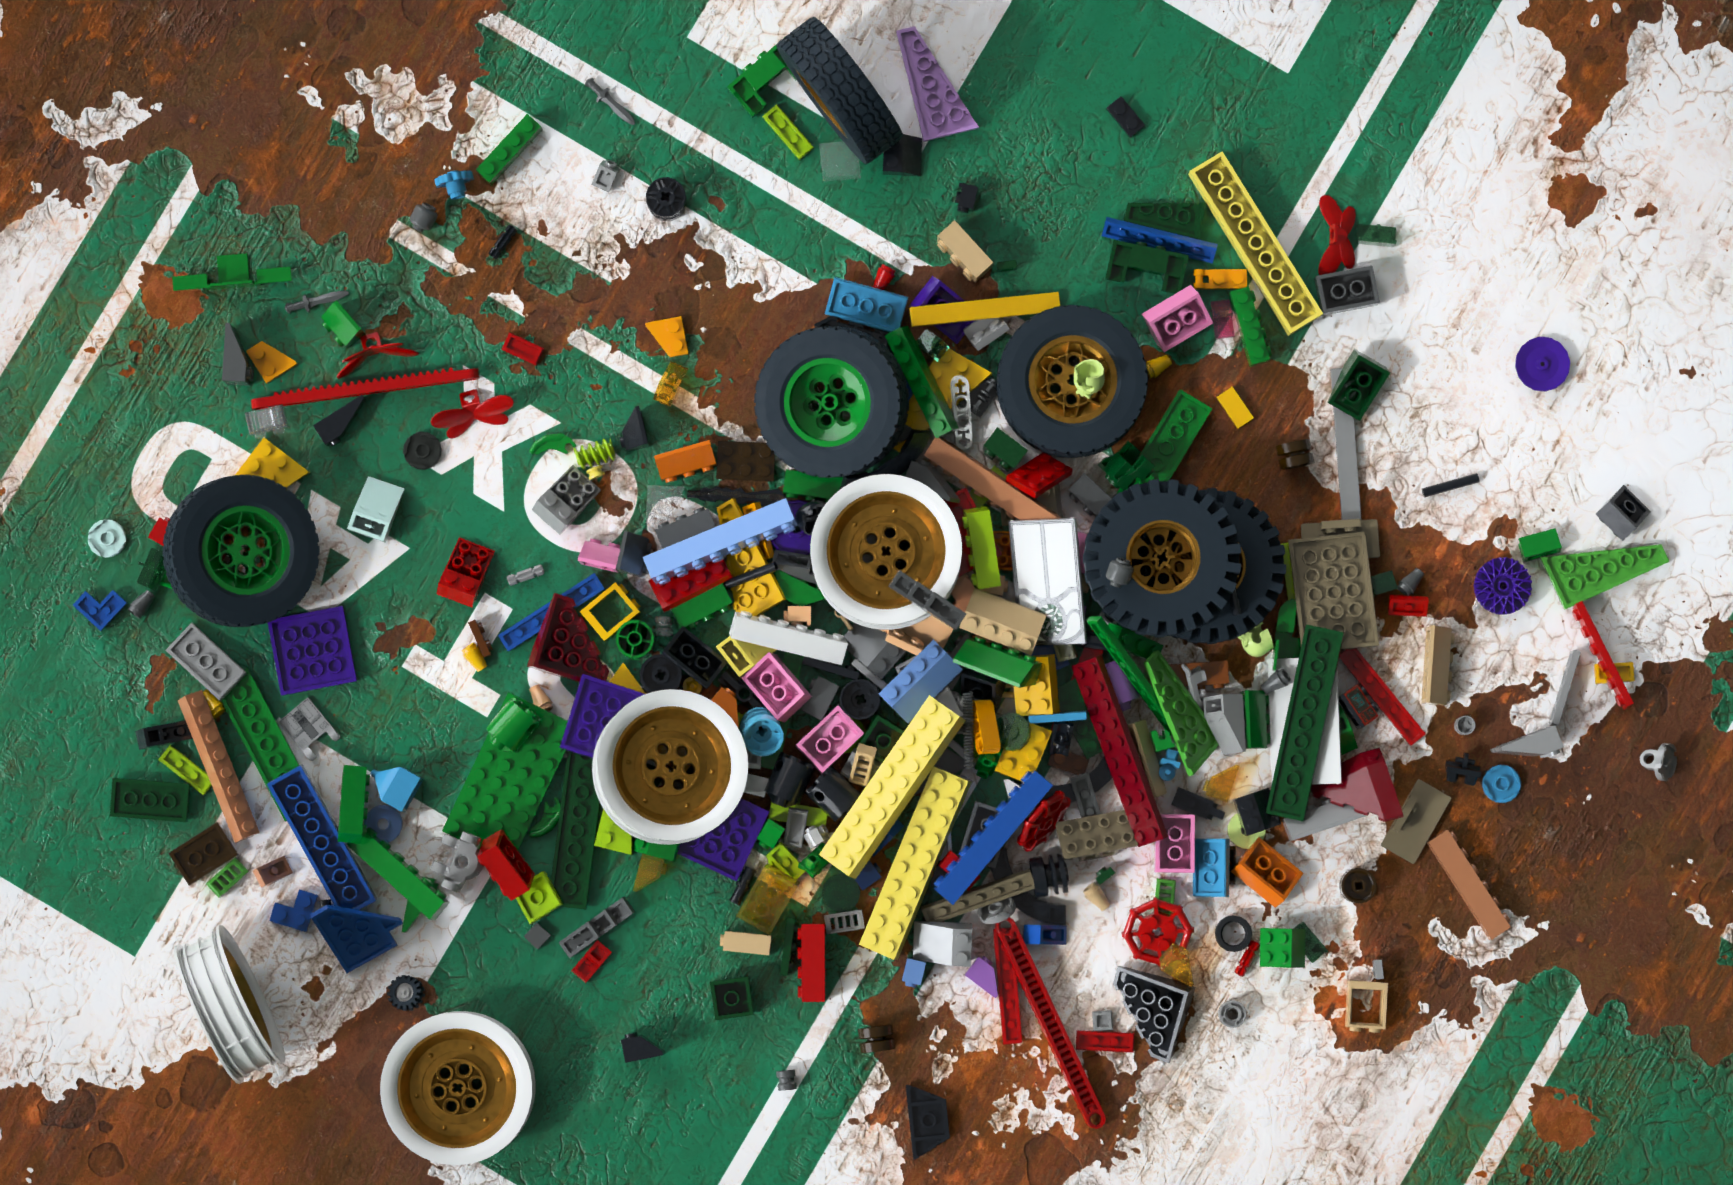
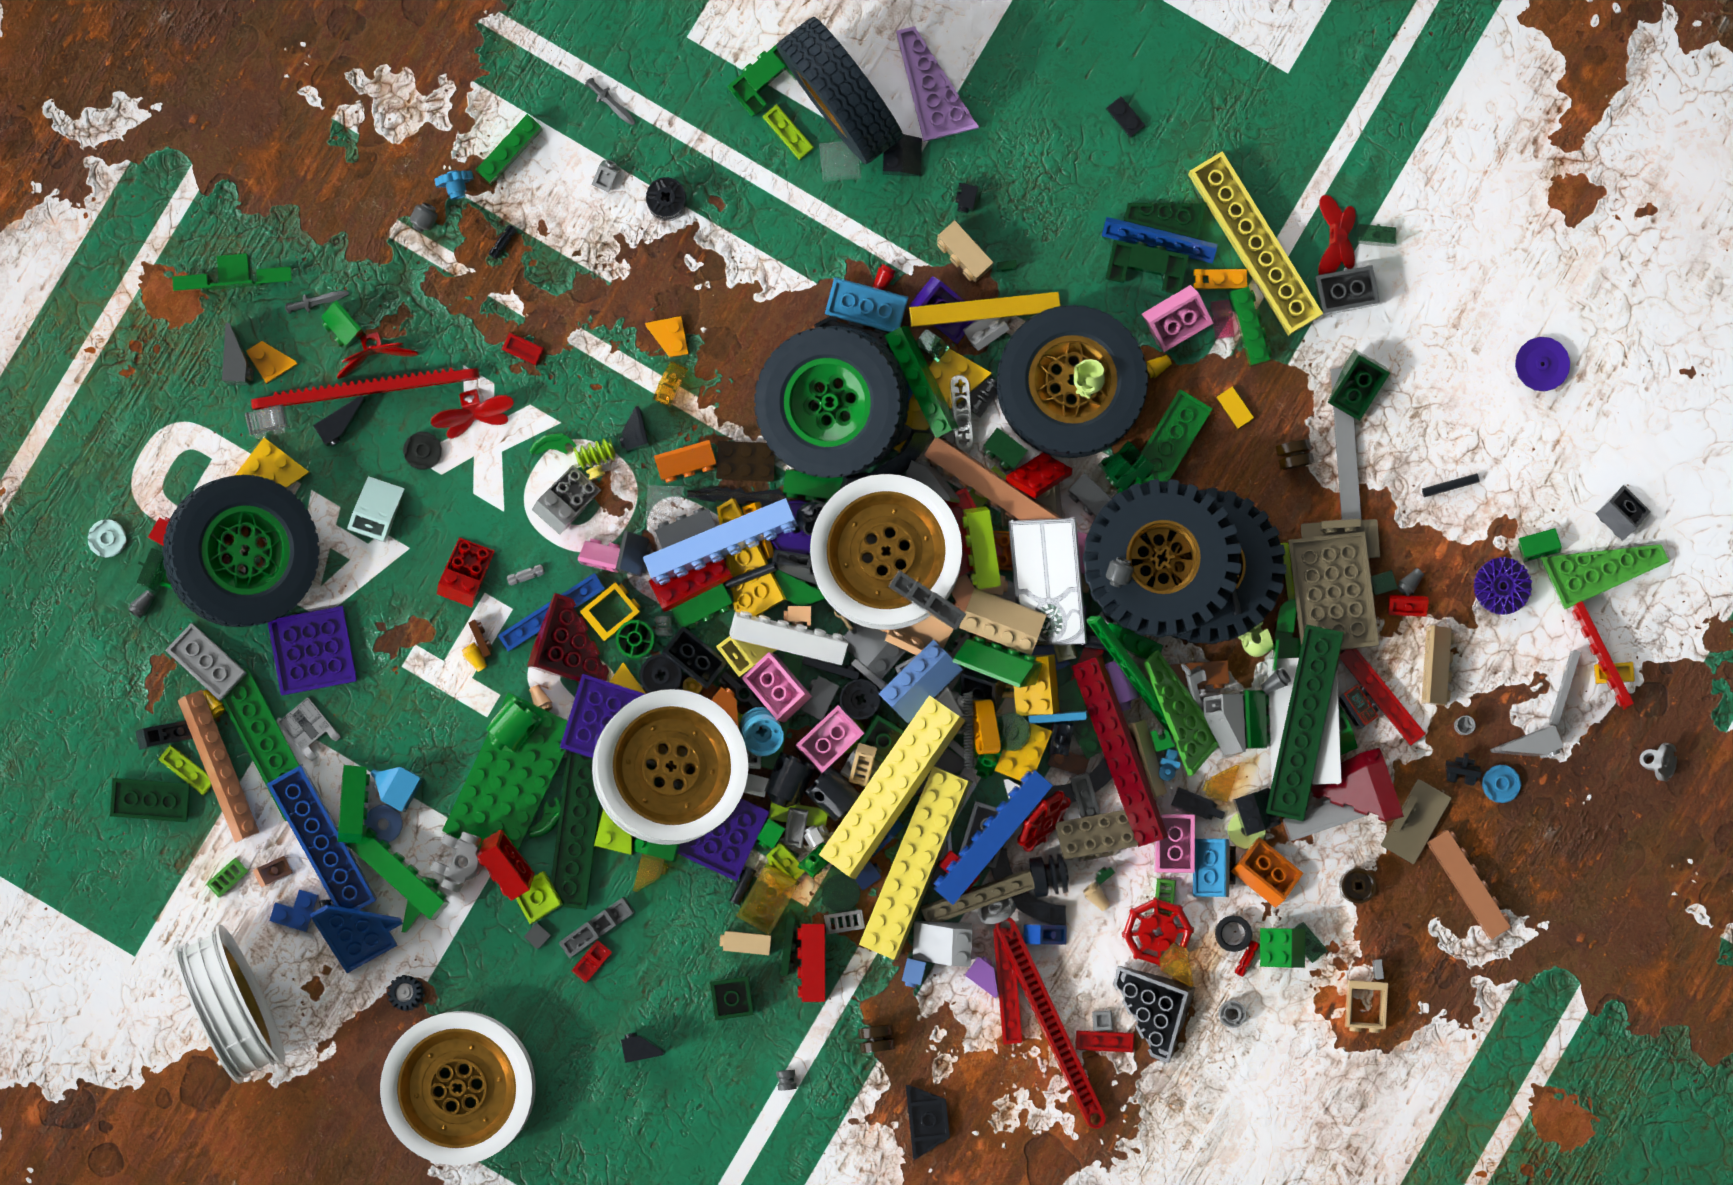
blue plate [73,590,128,631] -> none
dark brown plate [168,822,239,886] -> none

